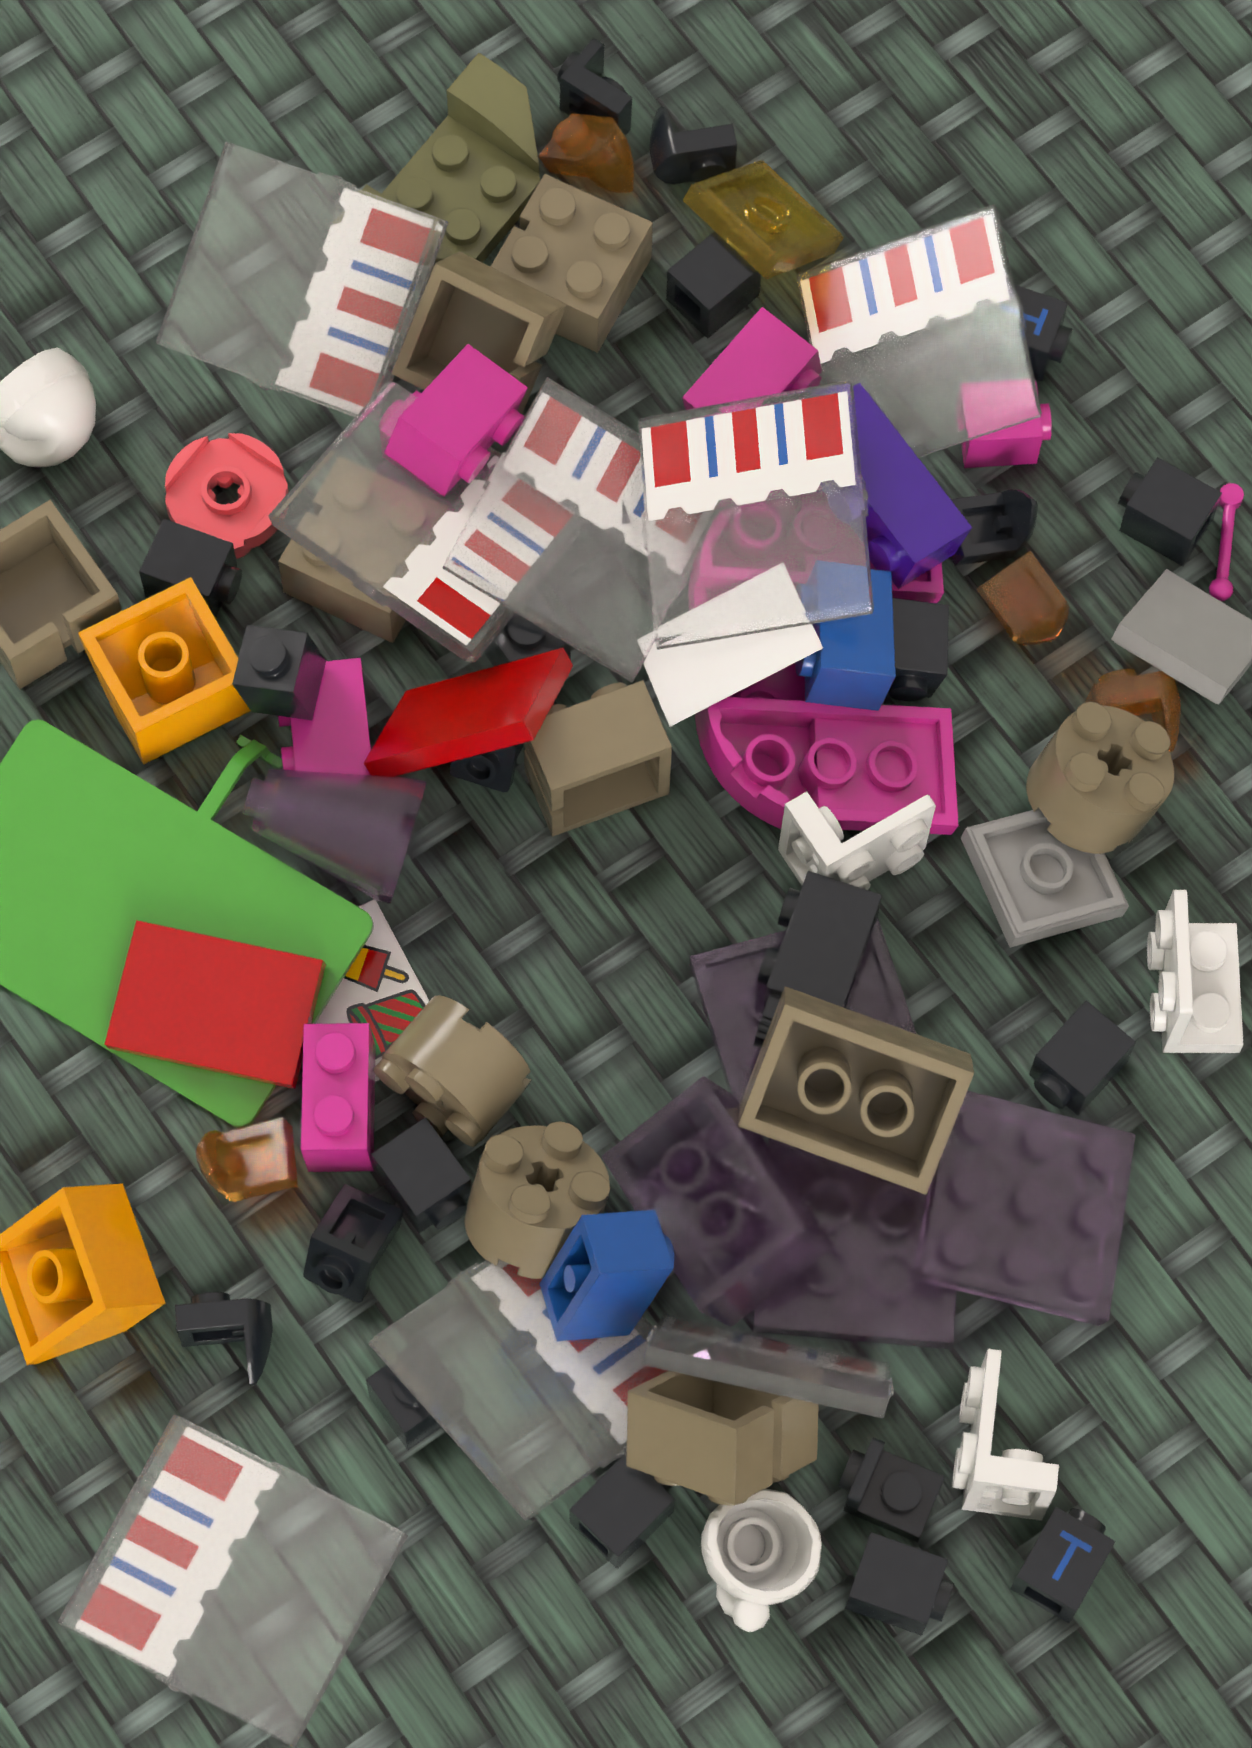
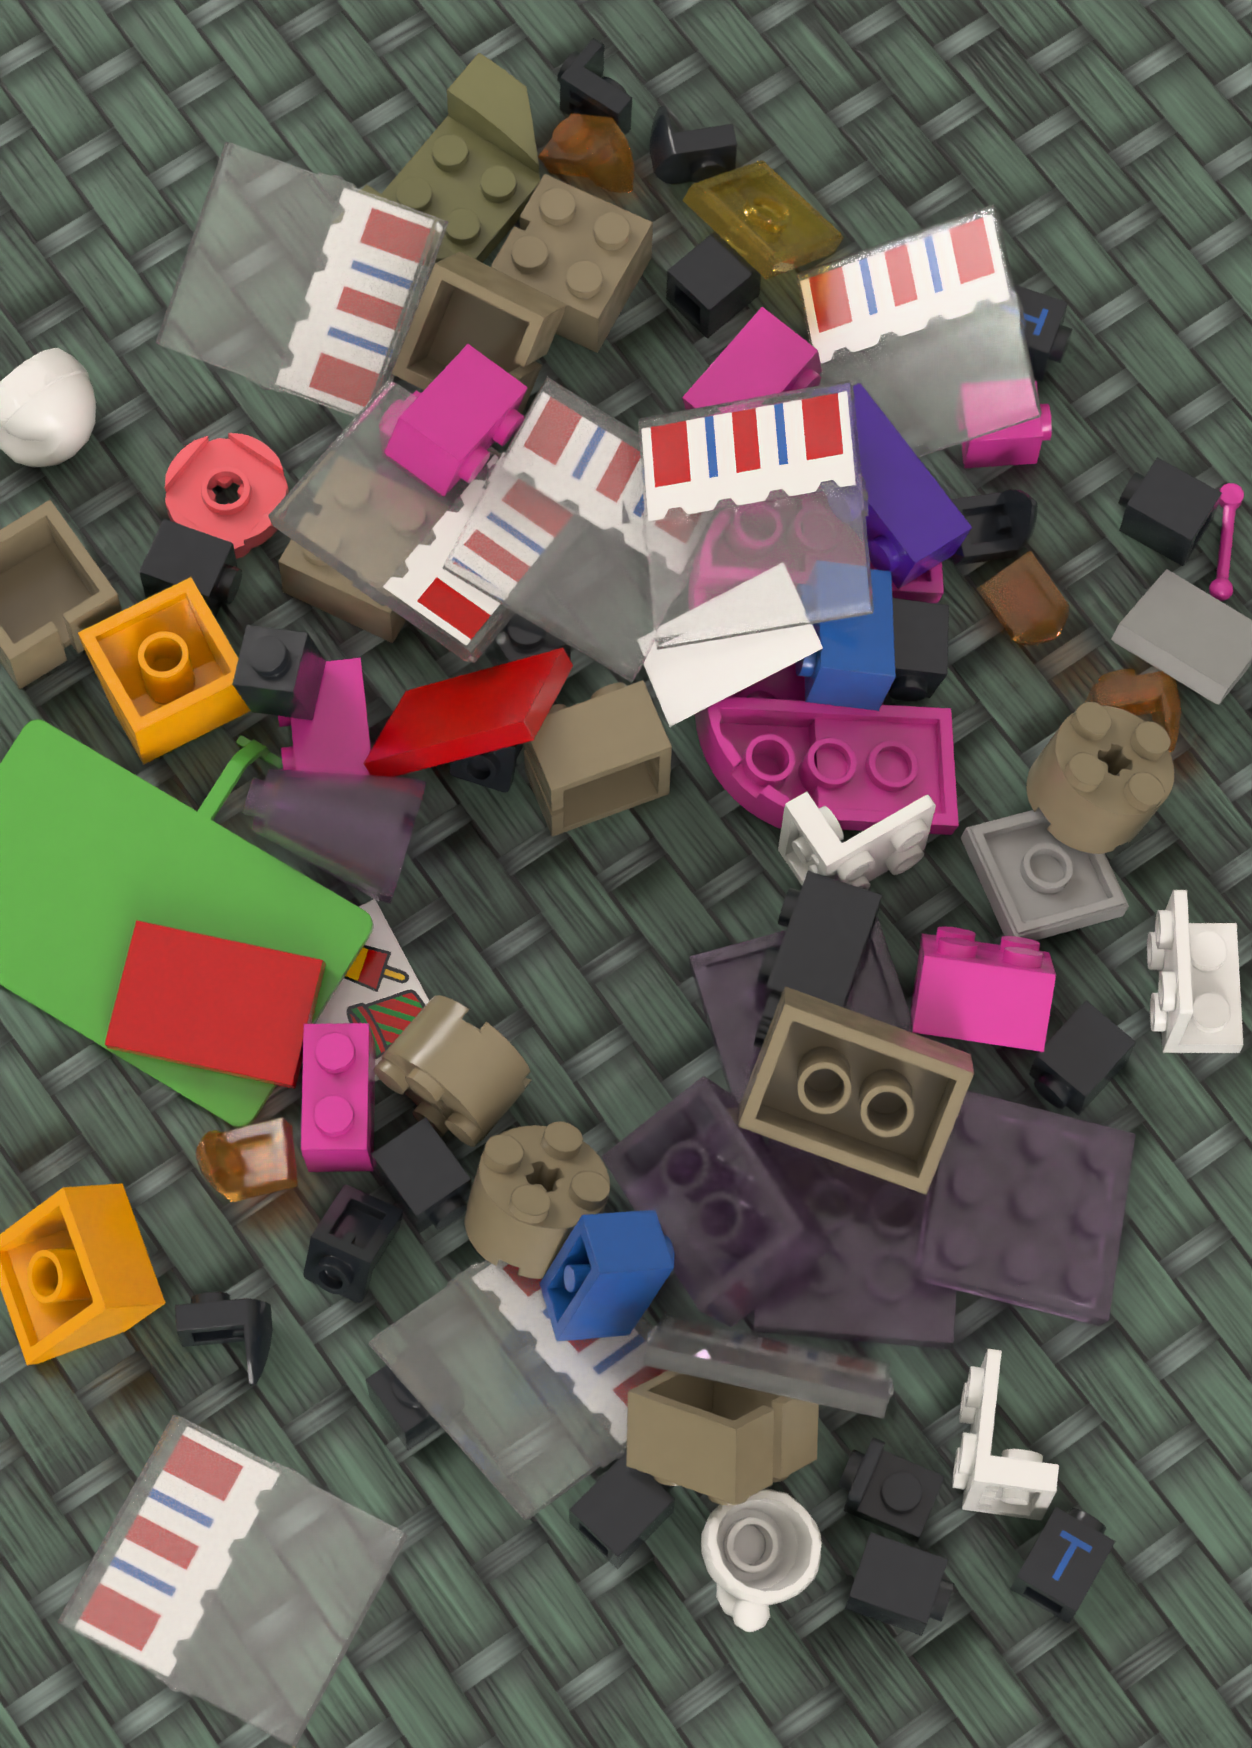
none -> dark pink piece [910,927,1056,1052]

